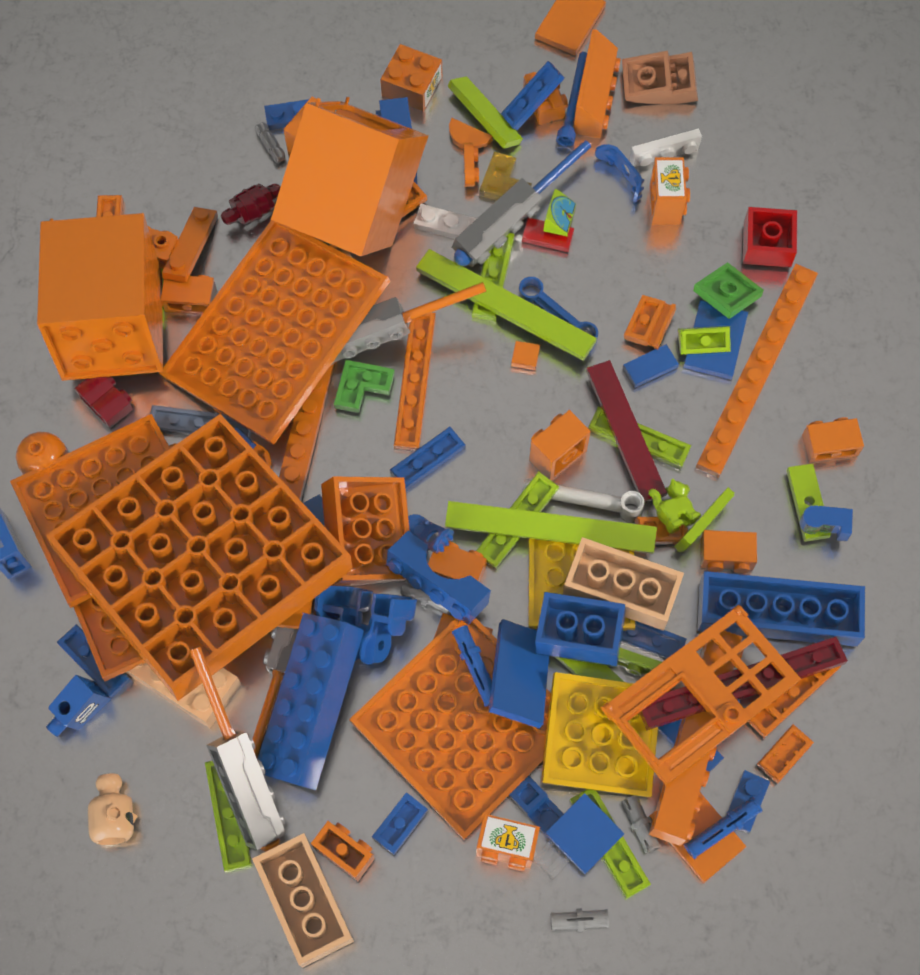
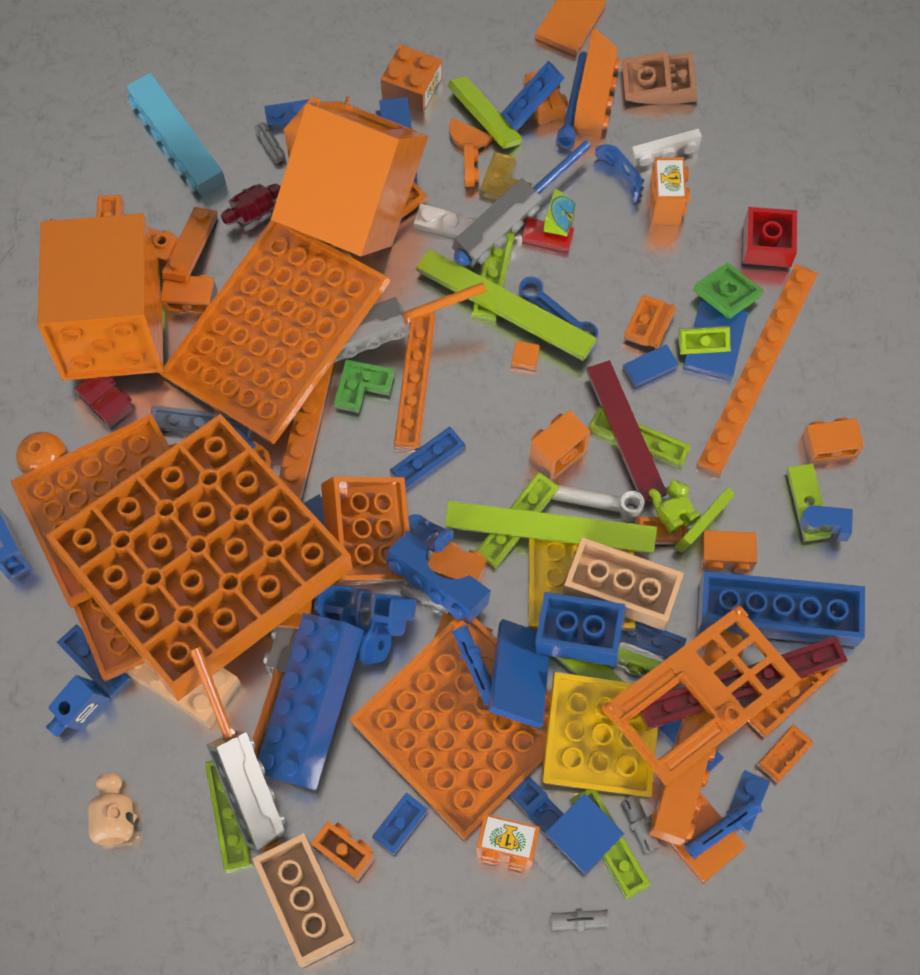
none -> medium azure brick [126,73,226,198]

